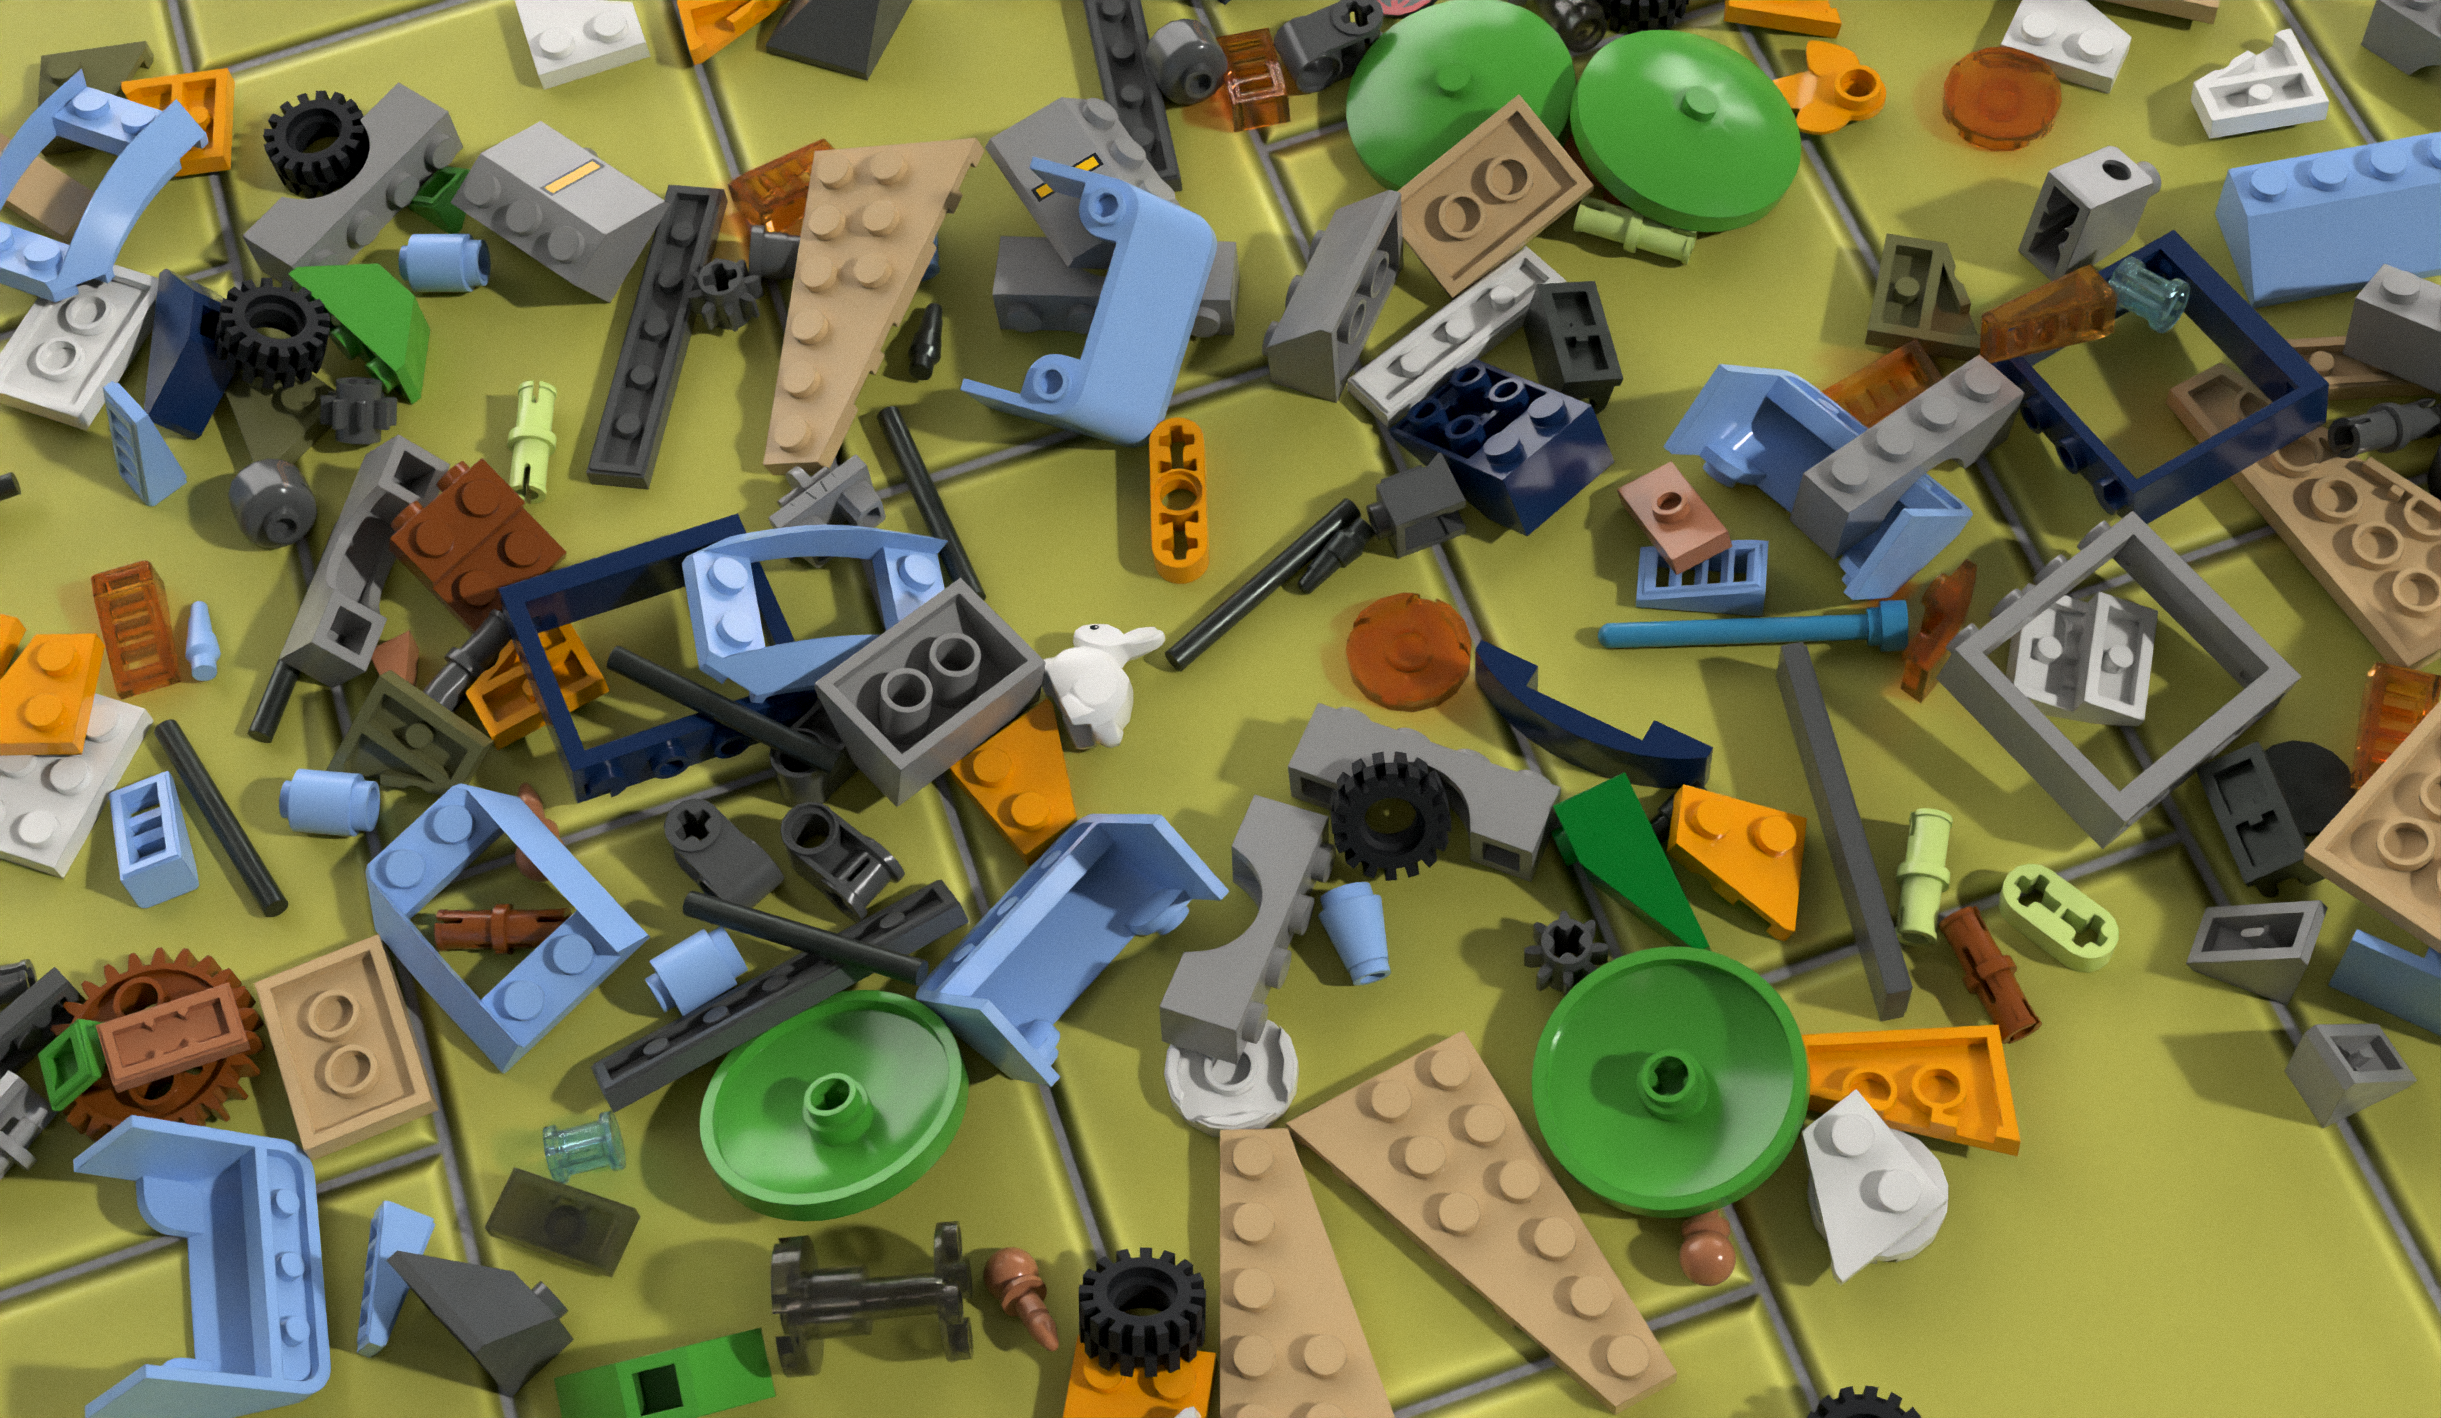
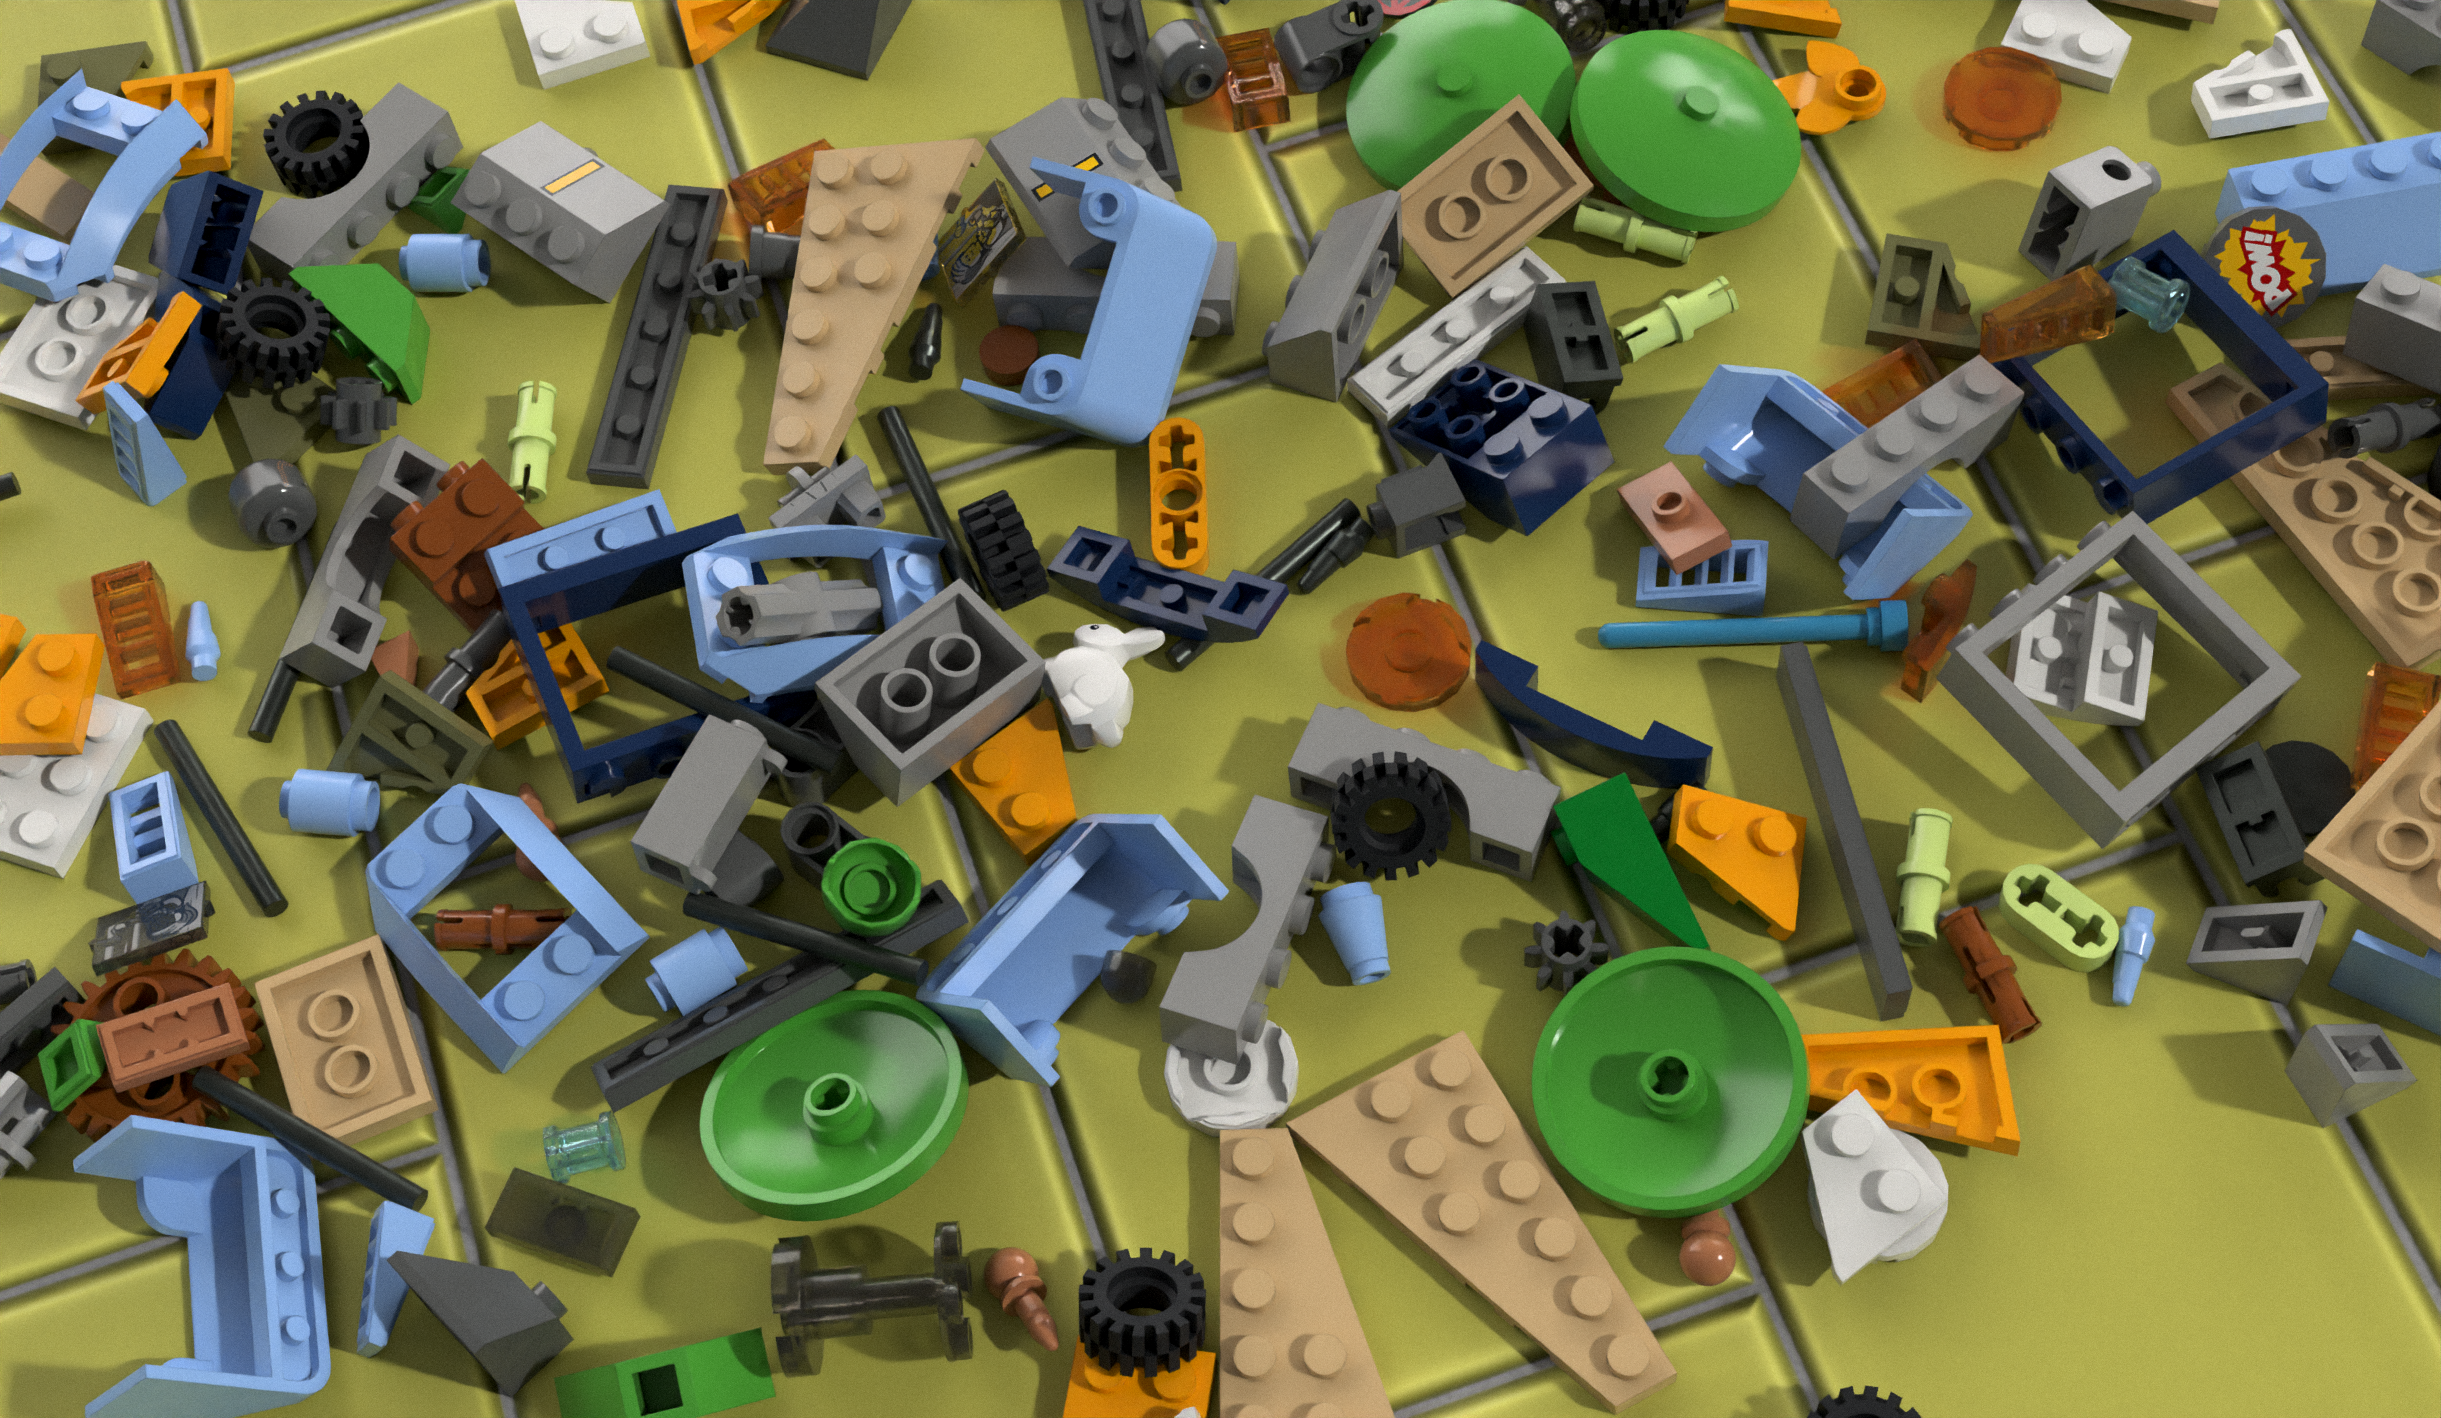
none -> light orange wing [75,291,202,415]
none -> piece [88,880,216,976]
none -> dark blue torso [148,171,264,296]
none -> pearl dark grey bar [192,1065,428,1212]
none -> light blue plate [484,489,677,591]
none -> light grey brick [630,714,787,896]
none -> light grey piece [716,571,883,646]
none -> bright green hair [821,837,921,938]
none -> piece [938,178,1027,308]
none -> black tyre [957,489,1050,612]
none -> dark orange tile [979,325,1041,386]
none -> dark blue slope [1047,526,1289,643]
none -> clear smoke hinge [1101,950,1157,1003]
none -> yellowish green pin [1614,276,1739,364]
none -> light blue piece [2112,906,2155,1007]
none -> tile [2200,206,2326,329]

